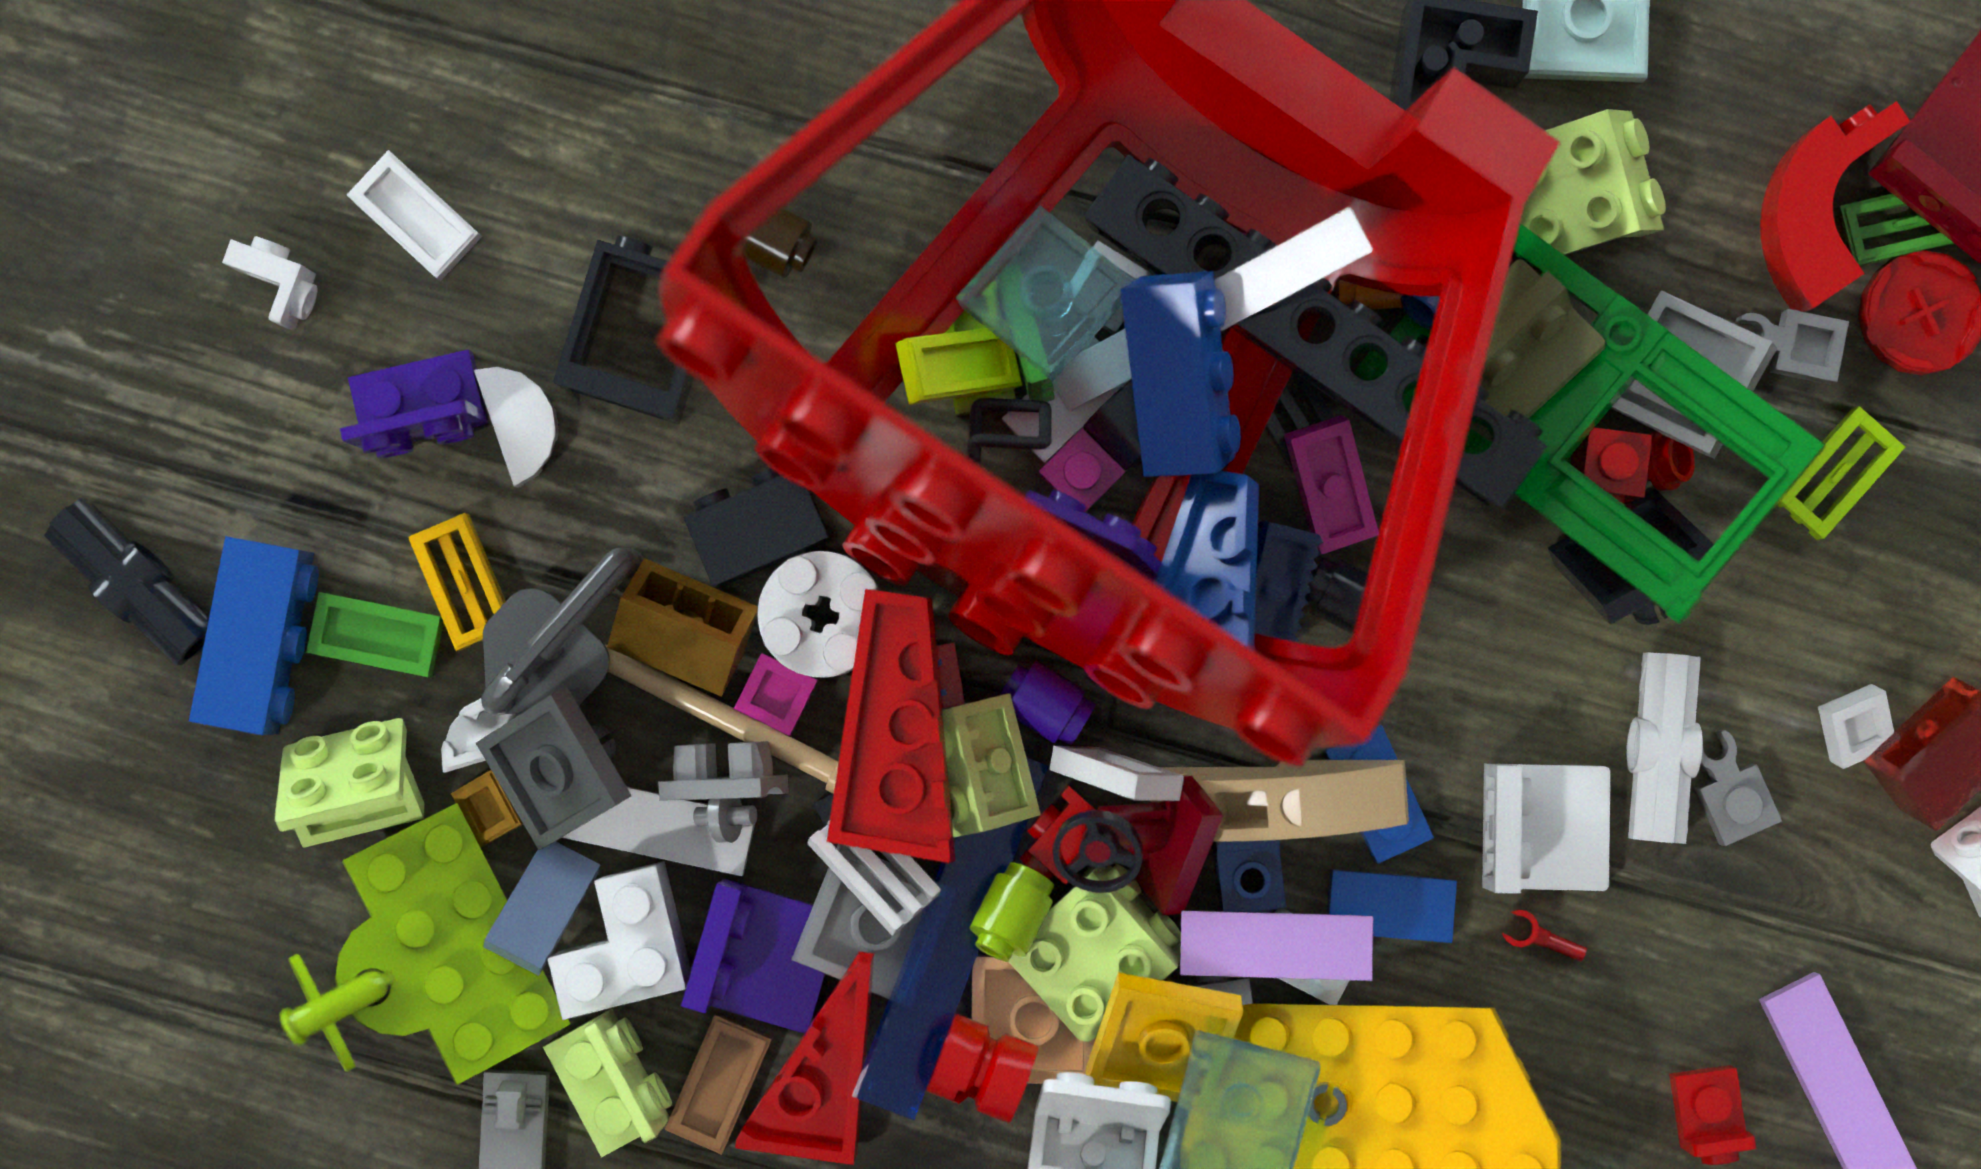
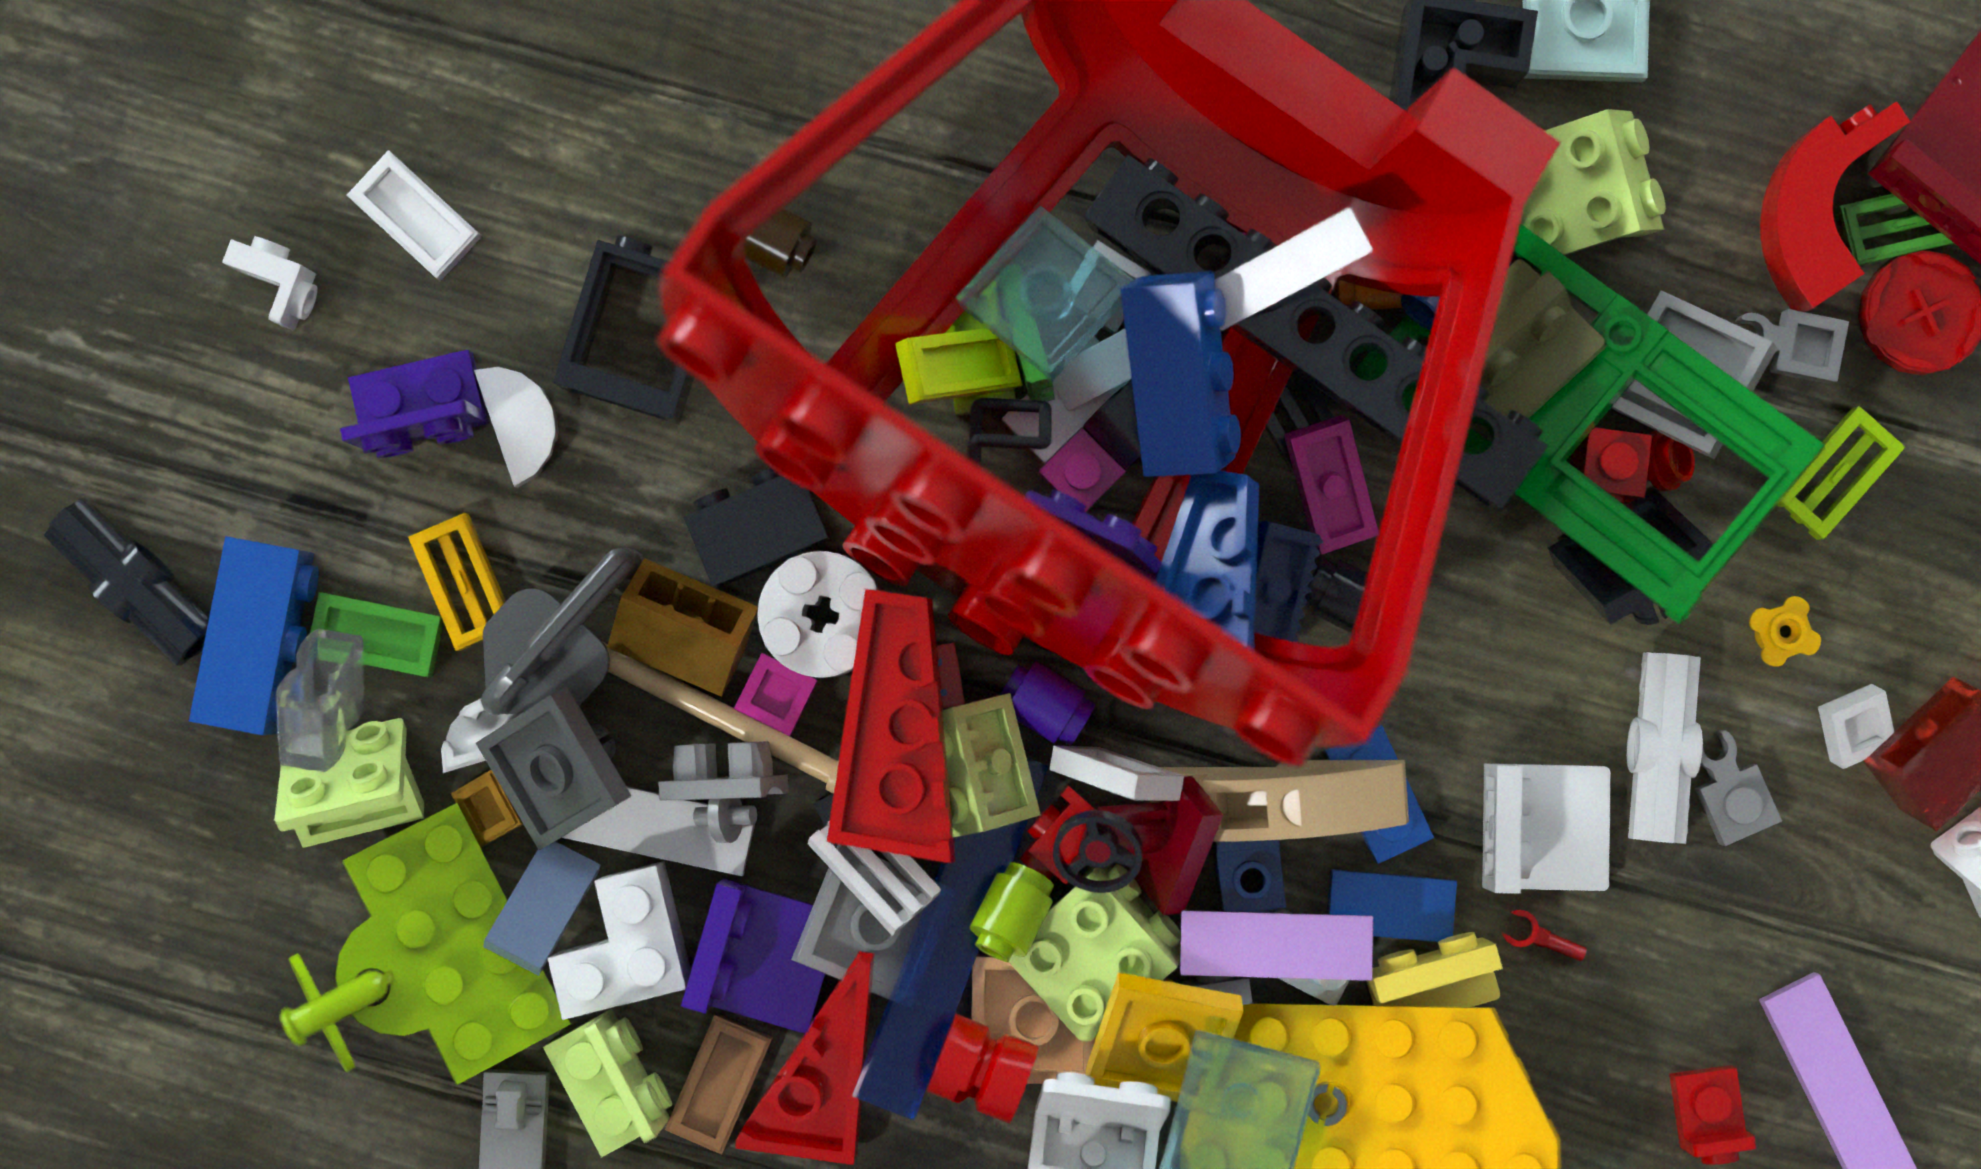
none -> clear brick [276,629,365,772]
none -> light yellow bracket [1366,932,1503,1007]
none -> yellow plate [1749,596,1821,667]

